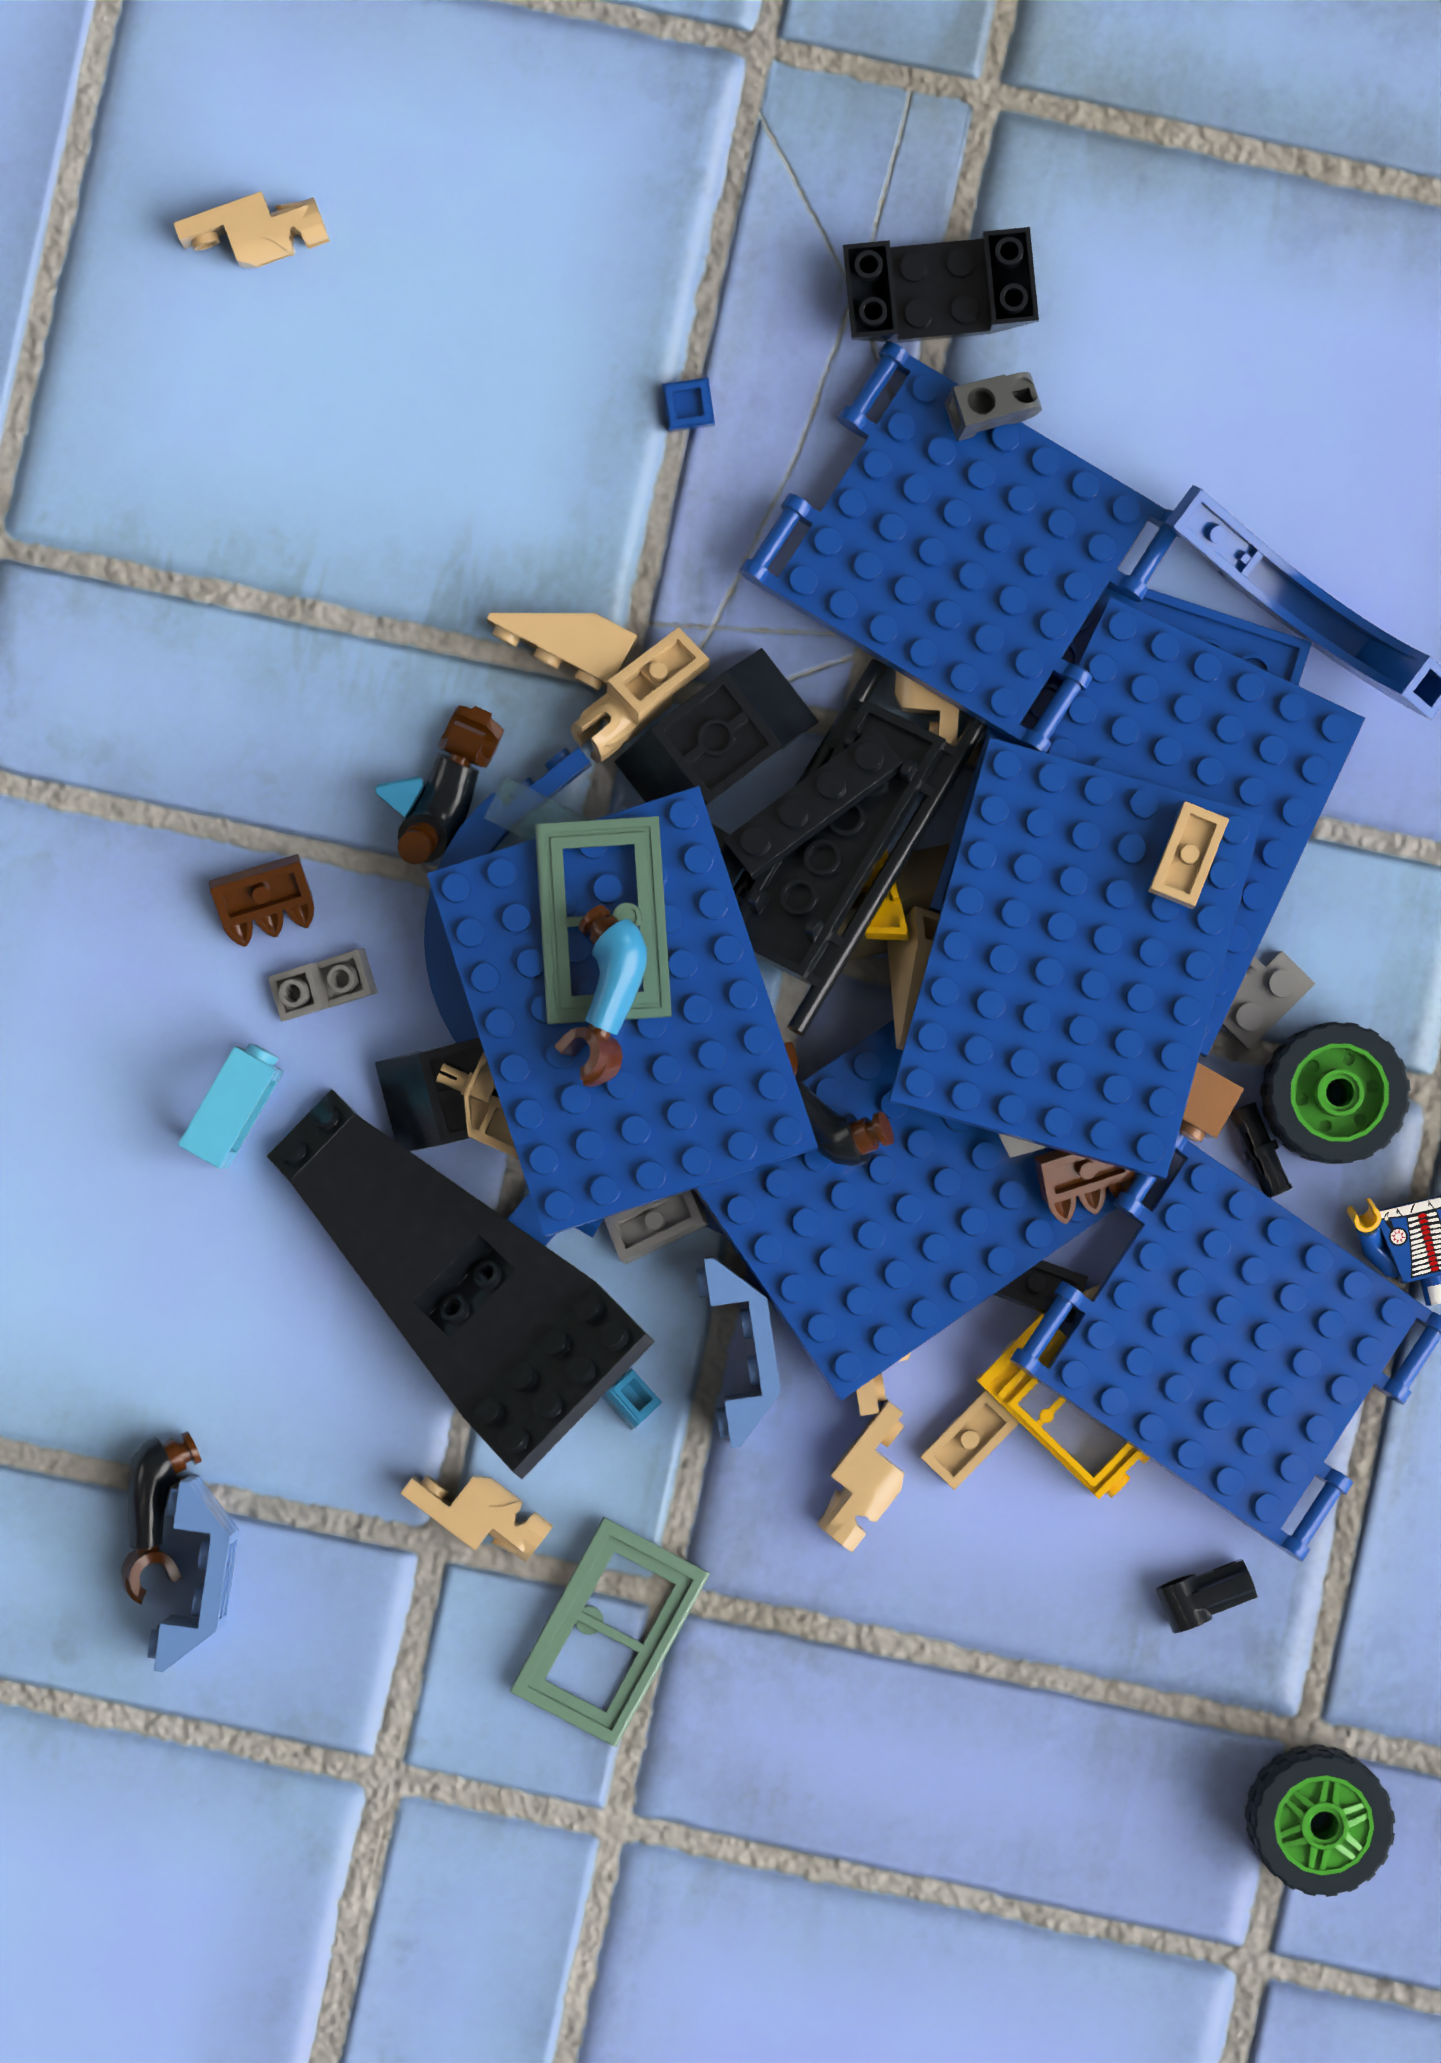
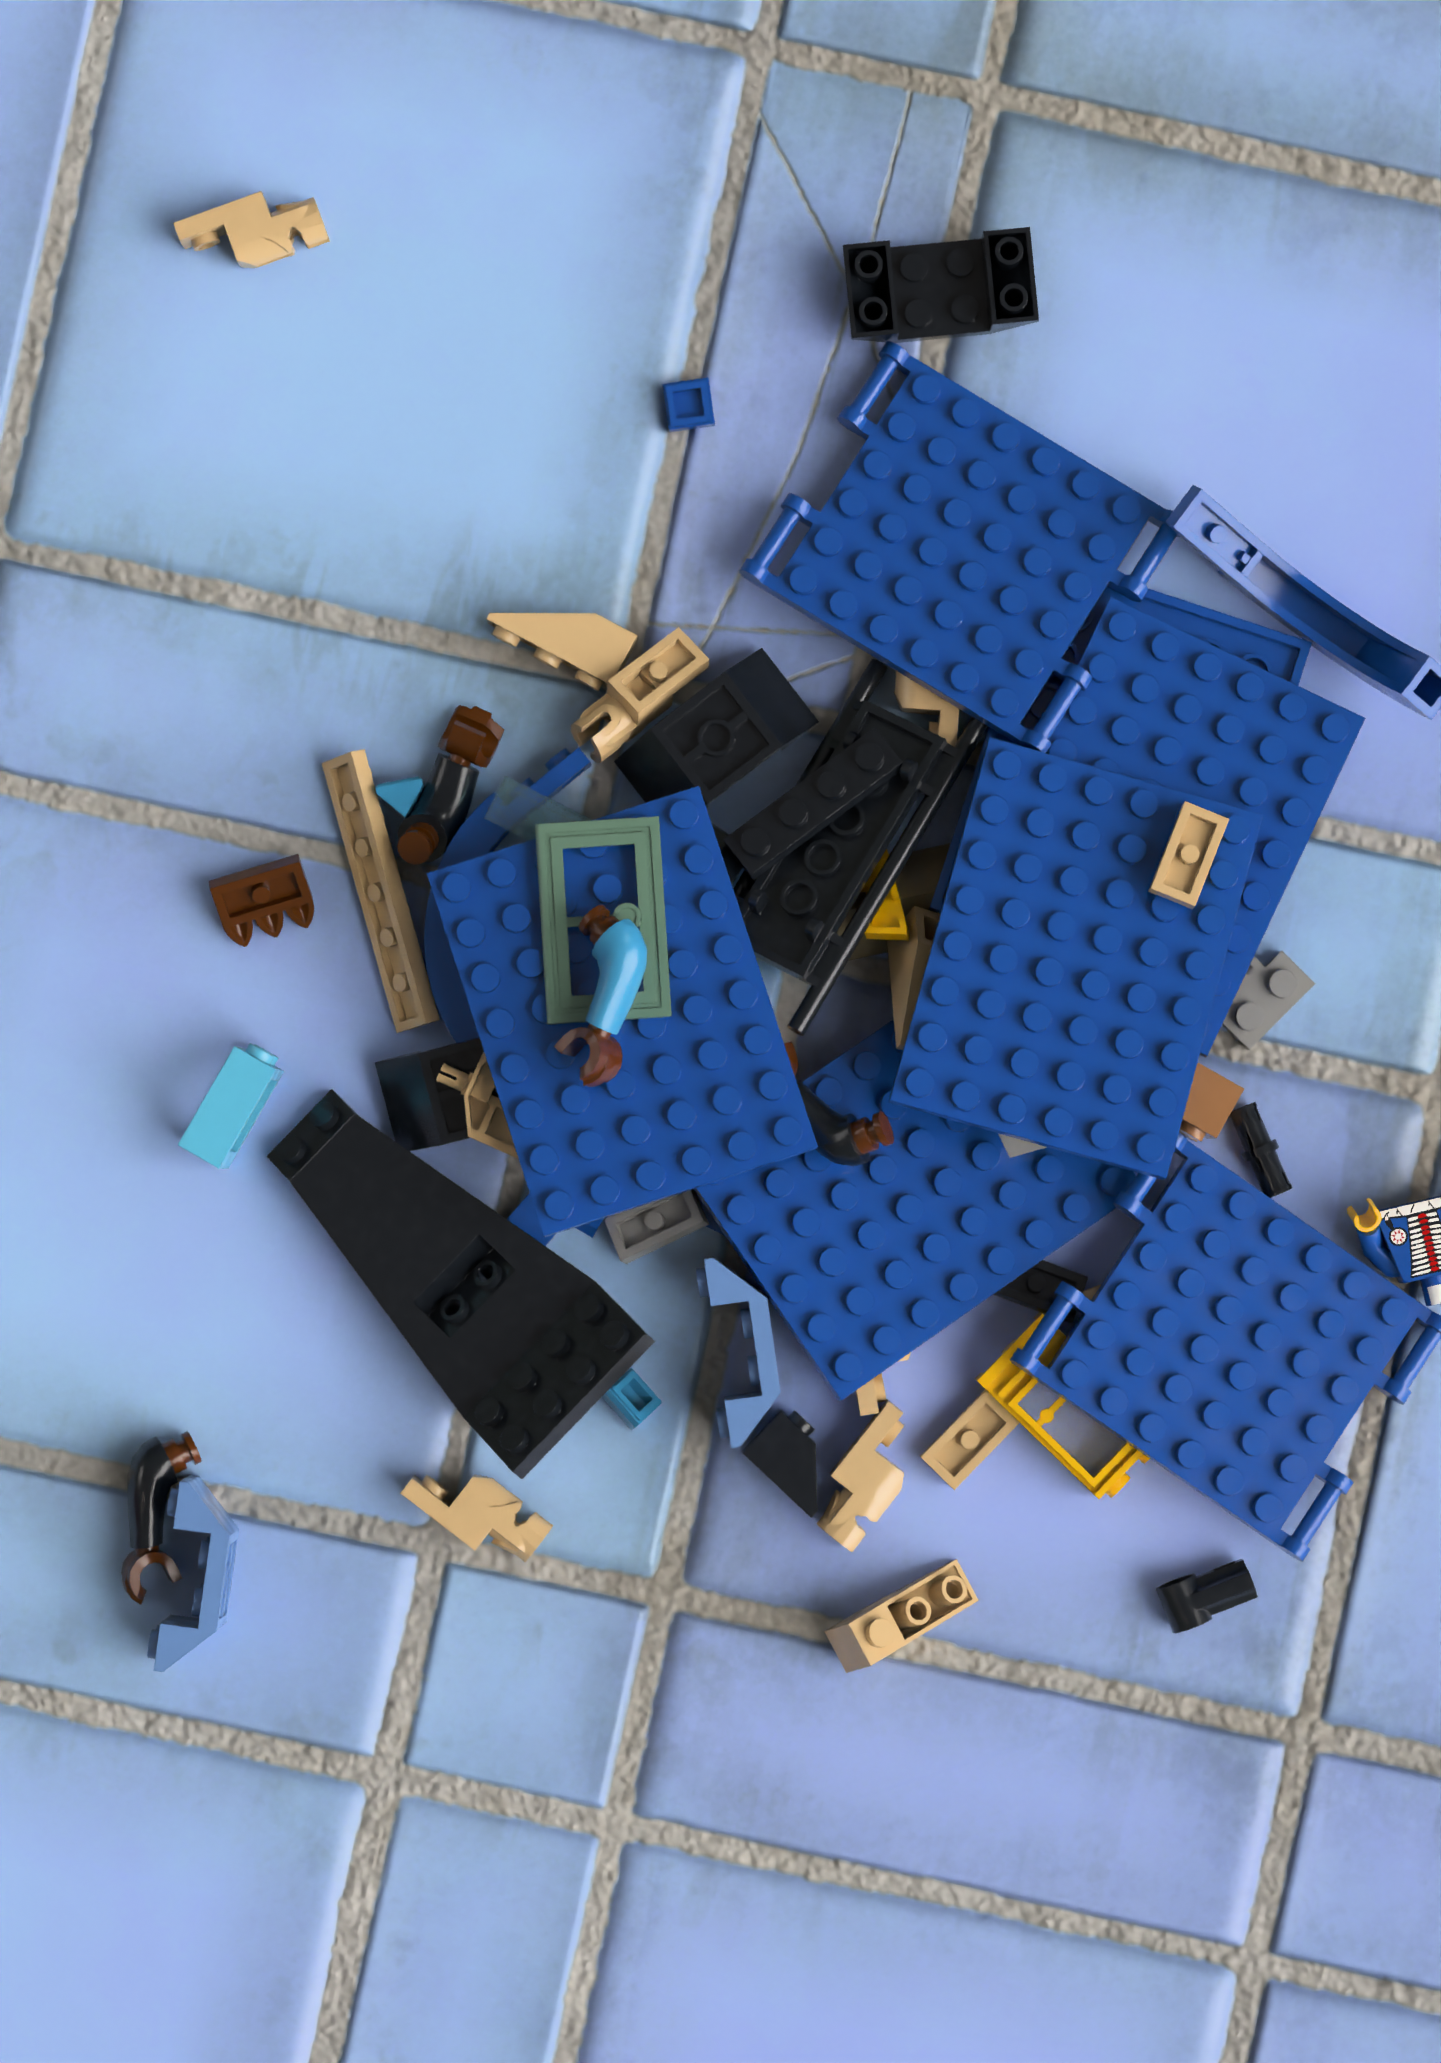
light grey slope [268,948,378,1022] -> none
sand green door [509,1517,710,1747] -> none
dark grey leg [944,372,1042,442] -> none
reddish brown plate [1034,1150,1136,1224] -> none
wheel [1245,1744,1395,1897] -> none
wheel [1260,1022,1411,1164] -> none
none -> tan plate [322,749,440,1033]
none -> black slope [742,1410,818,1518]
none -> tan slope [824,1559,979,1673]

